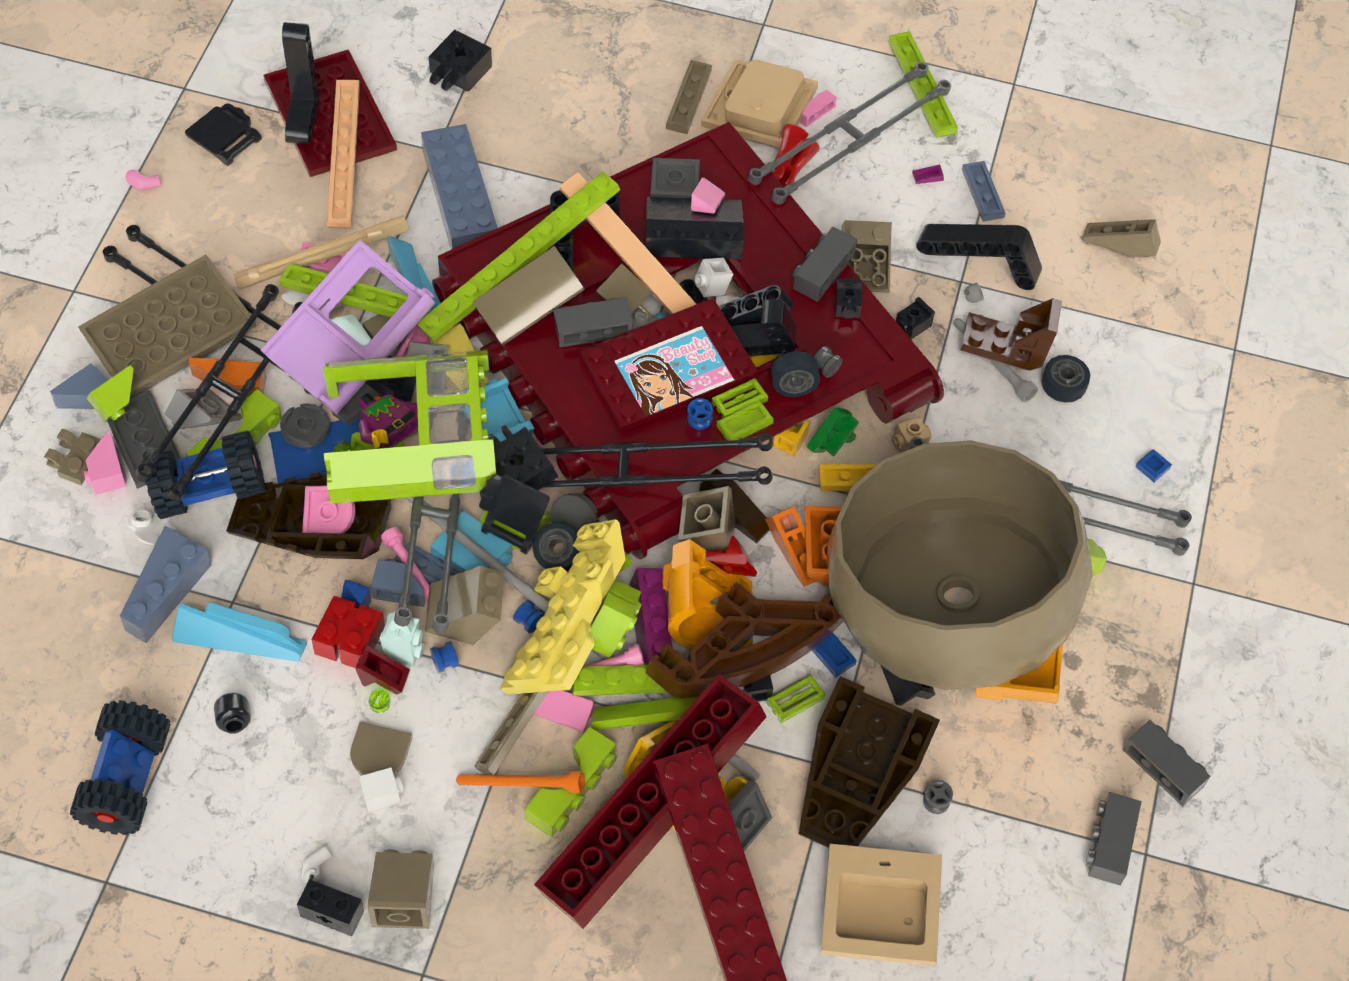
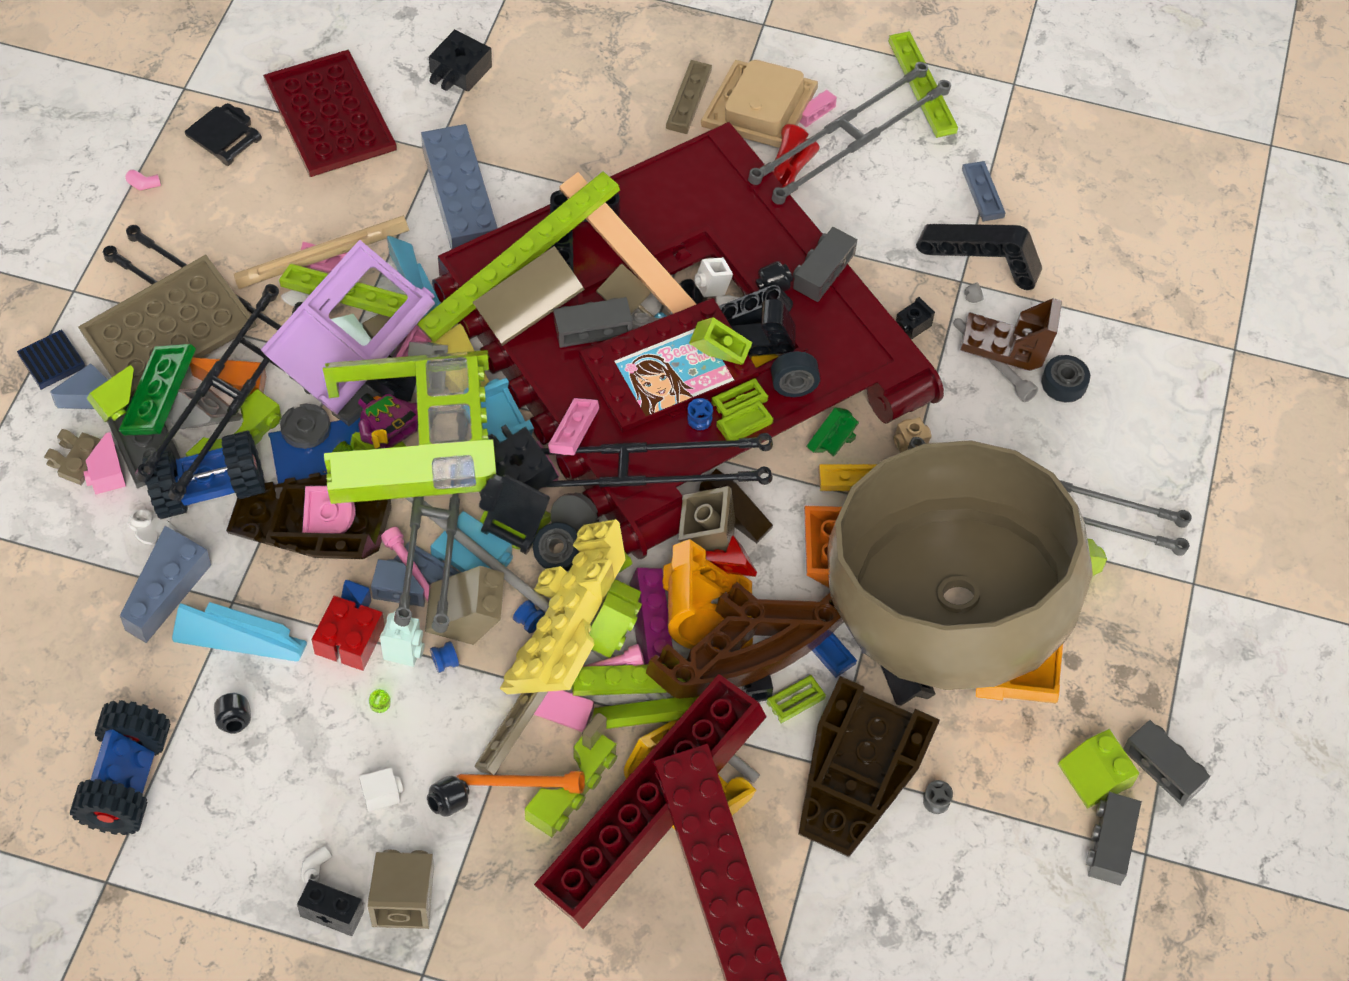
black beam [282,22,319,144] -> none
light nougat tile [327,80,360,228] -> none
dark tan tile [350,722,413,776] -> none
dark red slope [355,645,410,695] -> none
black slope [646,197,744,260] -> none
dark grey tile [651,158,700,199] -> none
bright pink slope [691,178,725,214] -> none
dark grey tile [728,779,772,851] -> none
orange slope [765,506,816,587] -> none
yellow panel [773,420,810,457] -> none
dark grey wheel [814,346,843,378] -> none
tan piece [821,844,942,966] -> none
black brick [835,279,862,318] -> none
dark tan slope [842,220,892,293] -> none
magenta piece [912,164,944,184] -> none
dark tan slope [1083,219,1161,257] -> none
blue tile [1136,449,1172,483] -> none
none -> tile [17,329,85,390]
none -> green tile [119,344,196,436]
none -> black head [427,776,469,817]
none -> bright pink plate [548,398,599,455]
none -> dark tan tile [582,713,607,750]
none -> lime slope [689,317,752,365]
none -> black head [755,261,793,292]
none -> lime slope [1058,729,1139,809]

